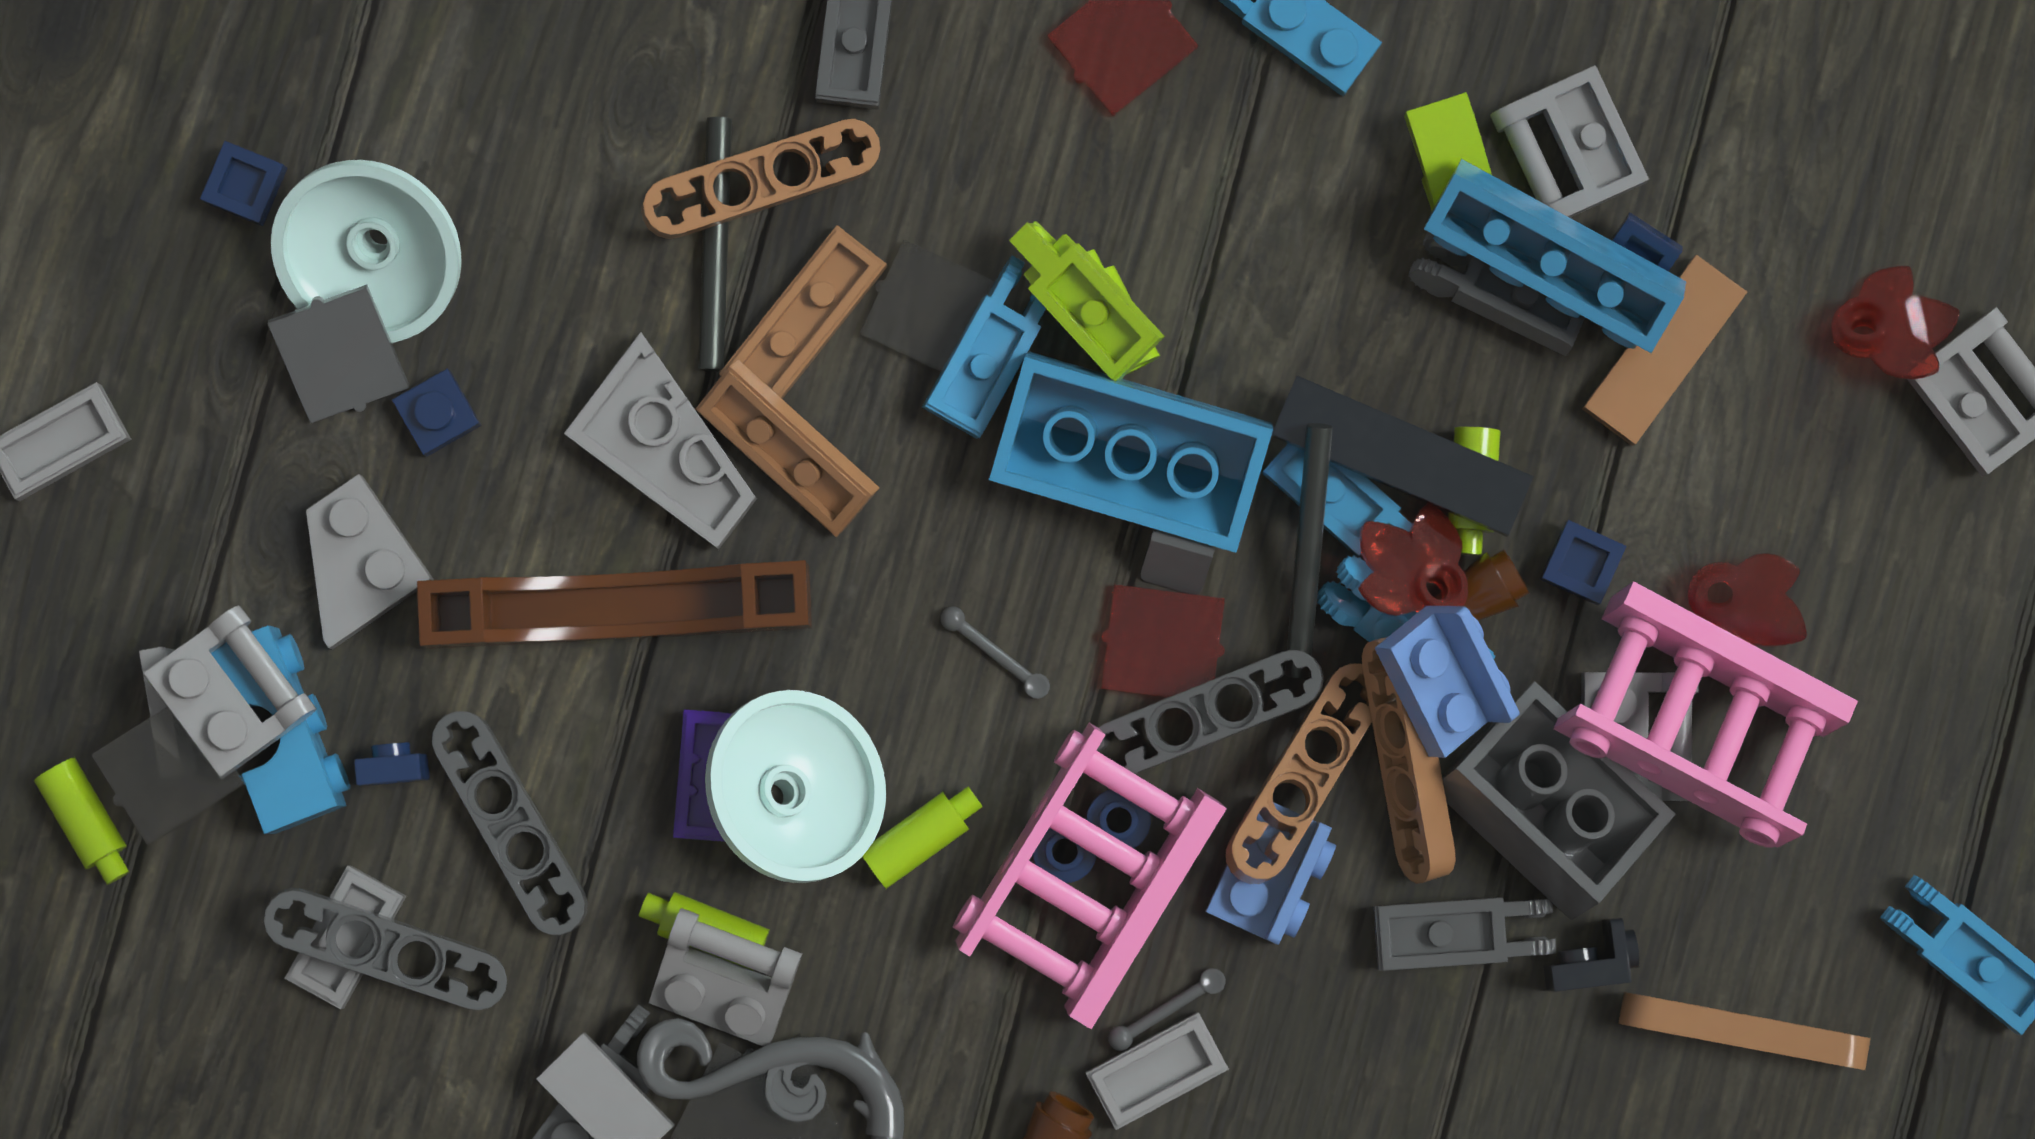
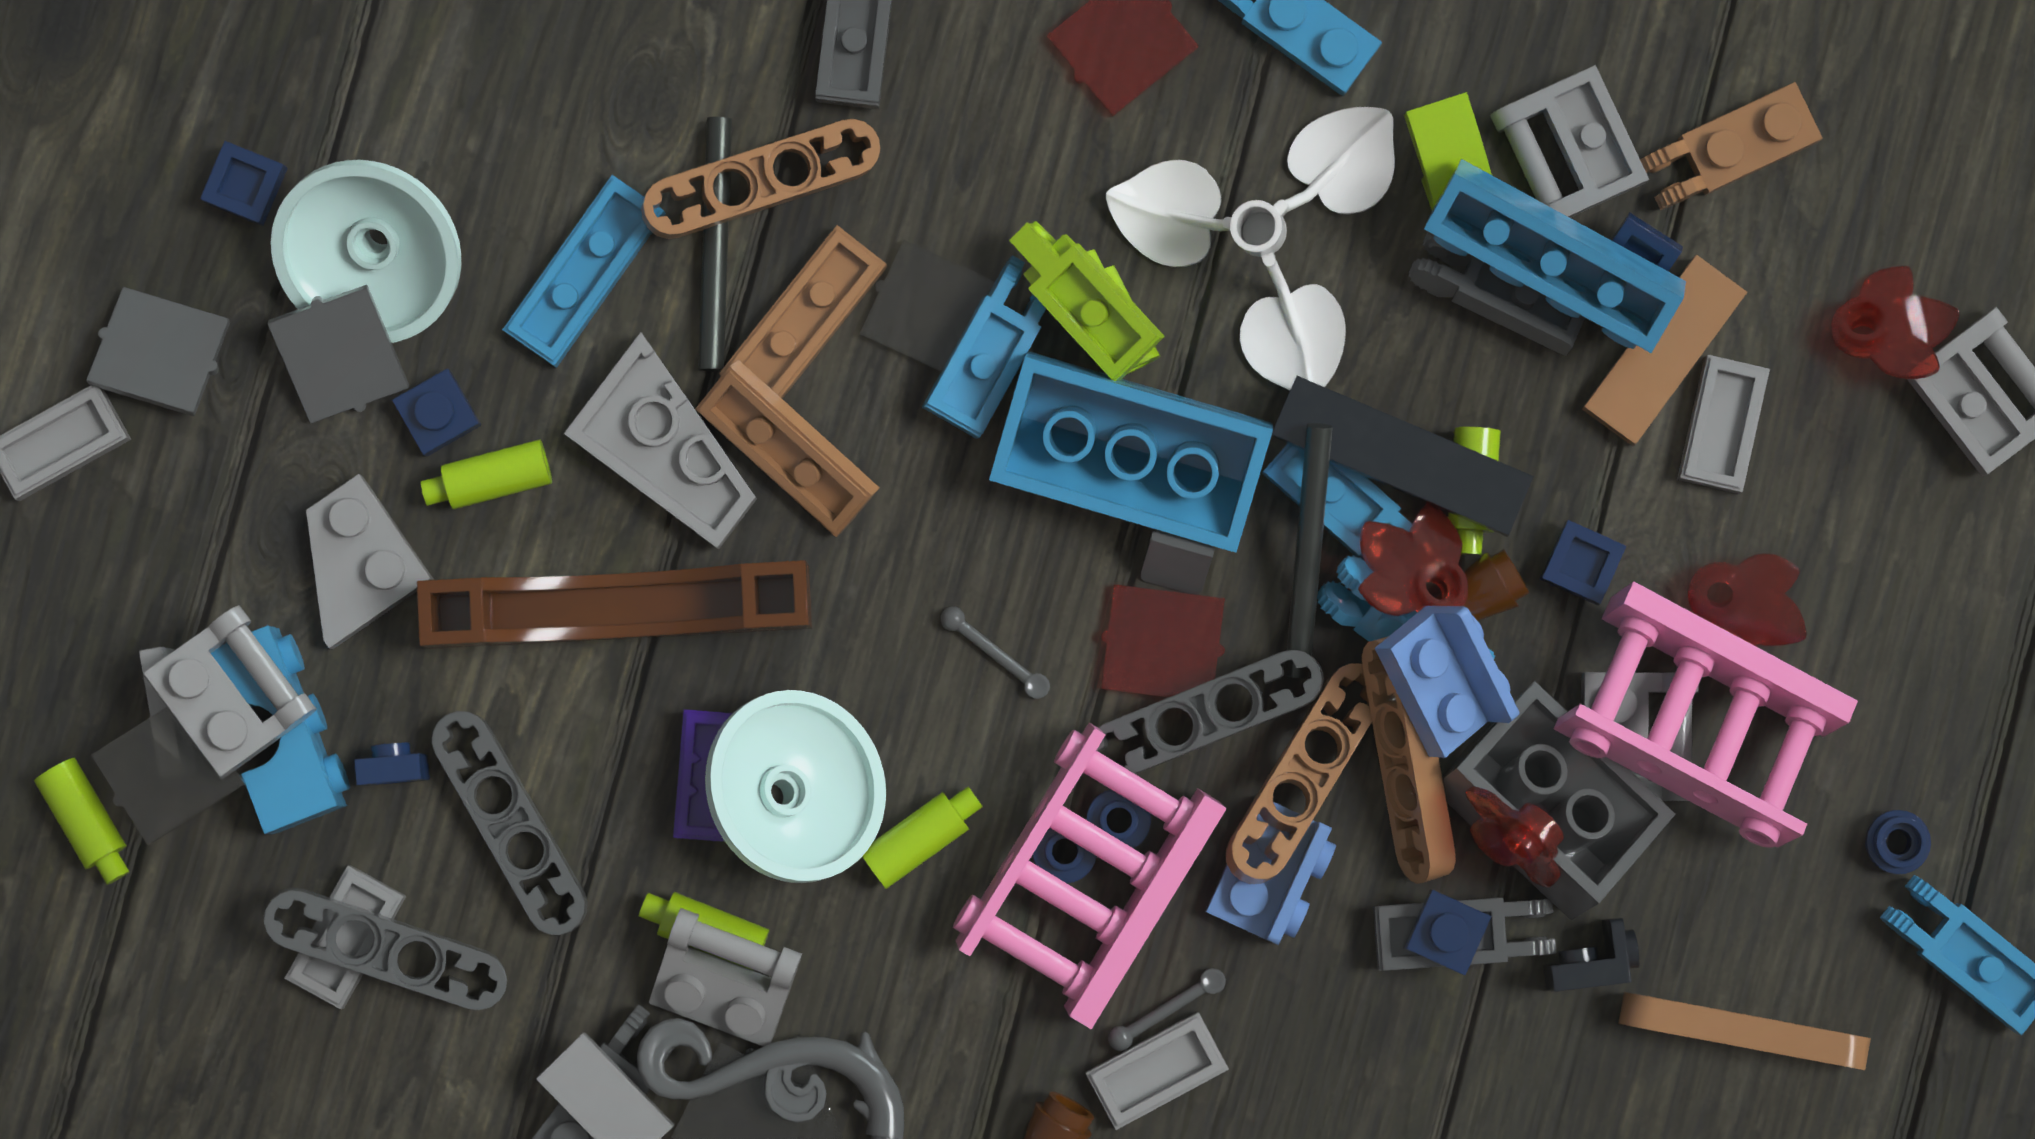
none -> dark grey piece [87,287,230,417]
none -> lime cylinder [421,439,552,510]
none -> dark azure tile [502,175,666,368]
none -> white plant [1106,107,1395,391]
none -> dark blue plate [1404,889,1492,975]
none -> clear red plate [1465,787,1564,888]
none -> medium nougat hinge [1640,82,1823,210]
none -> light grey tile [1677,355,1770,494]
none -> dark blue plate [1865,810,1931,874]

